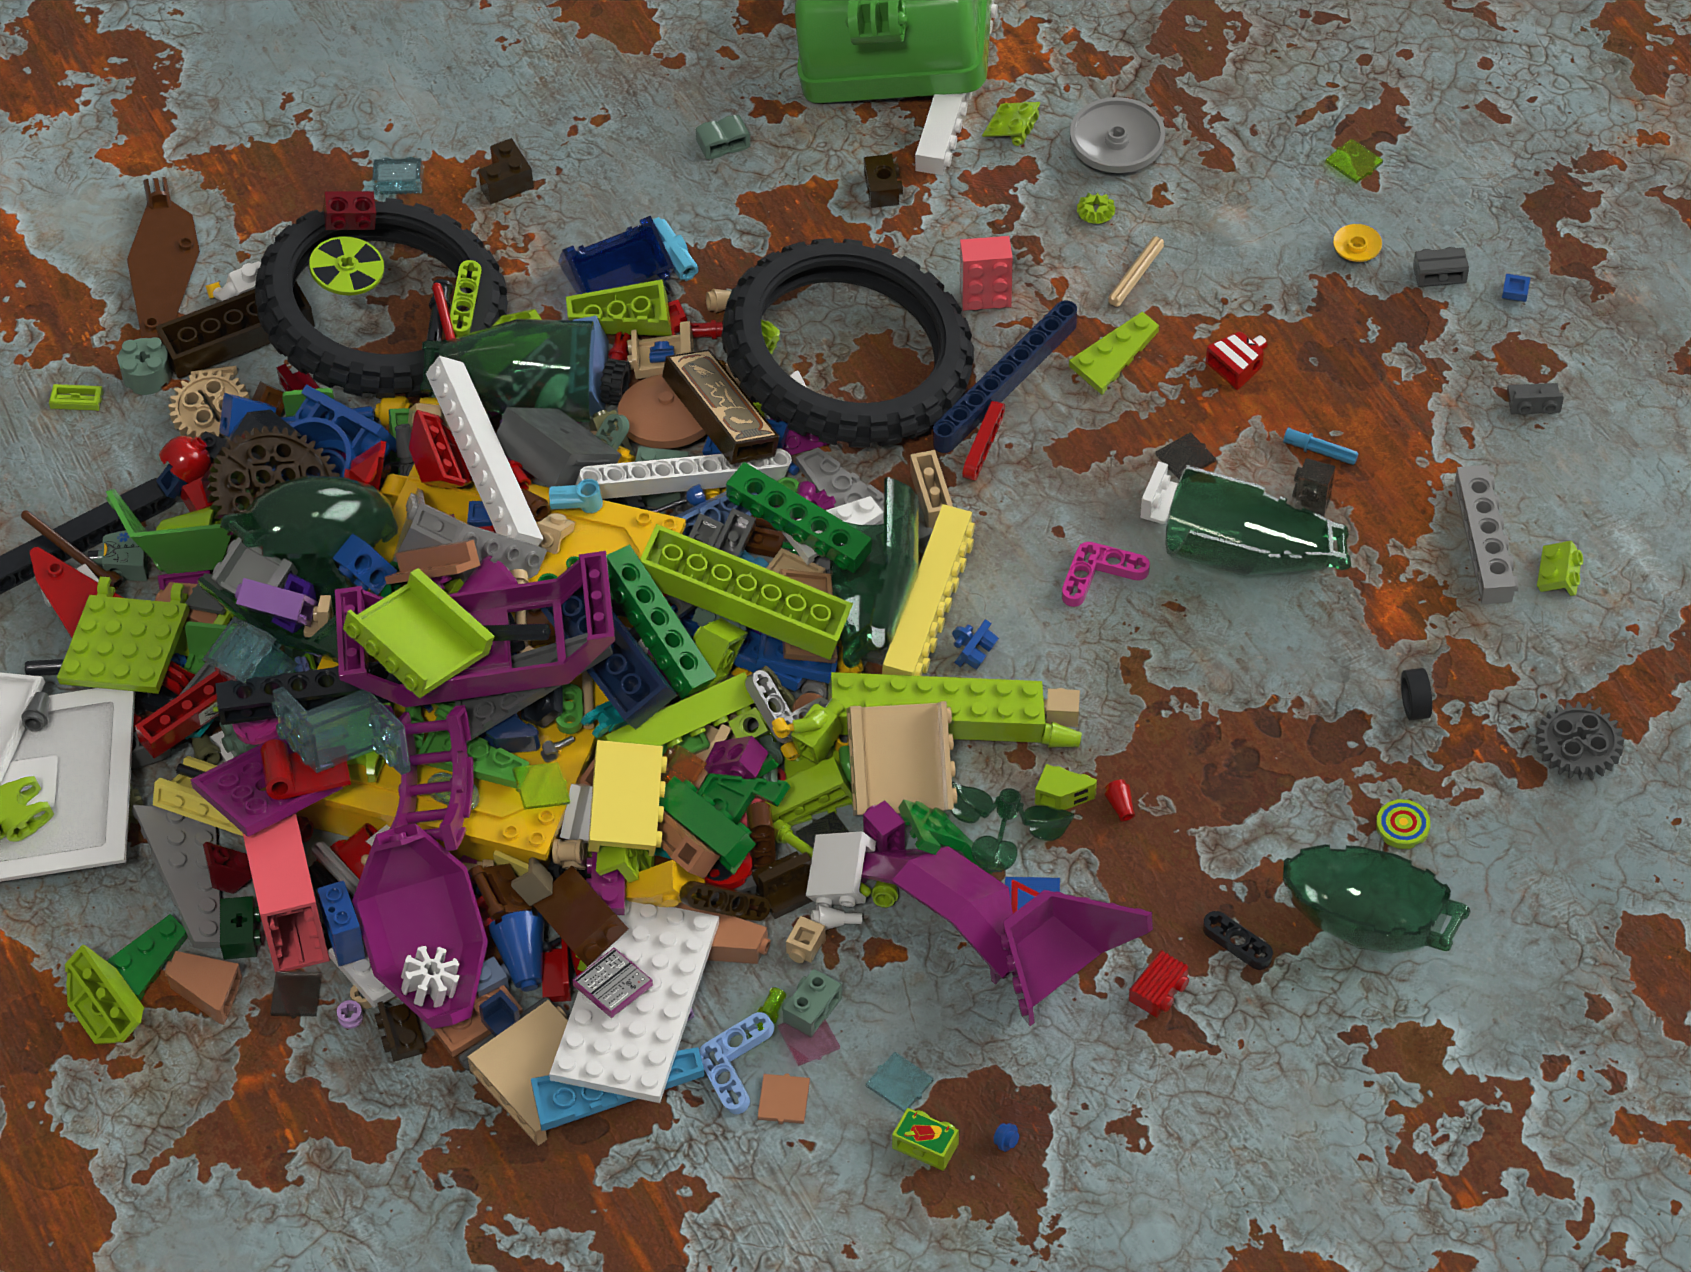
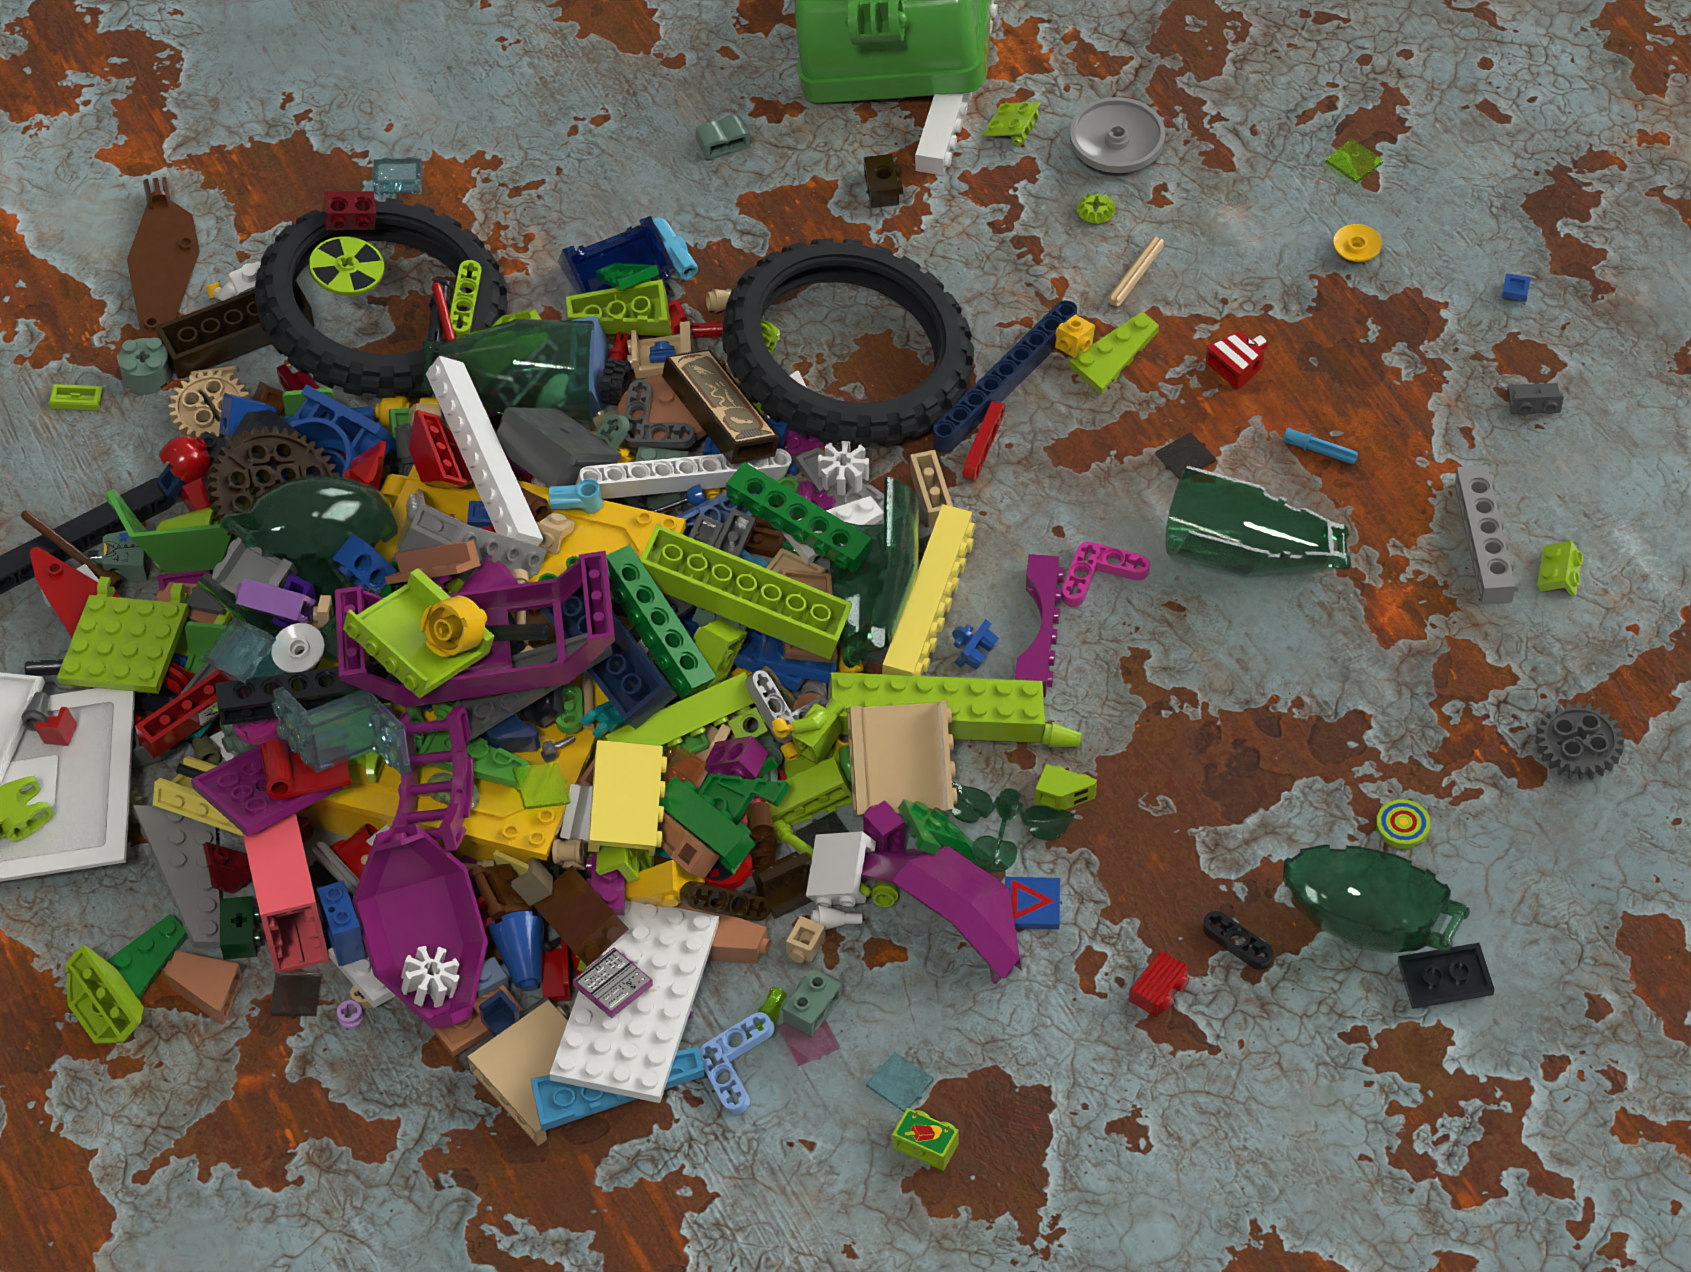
dark brown bracket [374,1001,426,1062] -> none
dark brown brick [478,138,534,205] -> none
red pin [508,460,531,490] -> none
nougat piece [757,1073,810,1124] -> none
coral brick [960,236,1013,311] -> none
blue plate [994,1123,1019,1152] -> none
magenta piece [1000,890,1153,1026] -> none
tan brick [1044,688,1080,727] -> none
red cone [1105,779,1135,821] -> none
white bracket [1140,461,1181,524] -> none
clear smoke brick [1292,458,1335,517] -> none
black tyre [1401,668,1432,720] -> none
dark grey brick [1413,247,1469,287] -> none
none -> red panel [34,707,77,746]
none -> white dish [271,623,325,673]
none -> yellow brick [420,595,487,657]
none -> green wing [595,263,659,290]
none -> dark grey beam [624,379,696,449]
none -> white gear [818,441,869,496]
none -> magenta arch [1015,554,1064,697]
none -> yellow brick [1055,314,1095,358]
none -> black plate [1398,943,1495,1009]

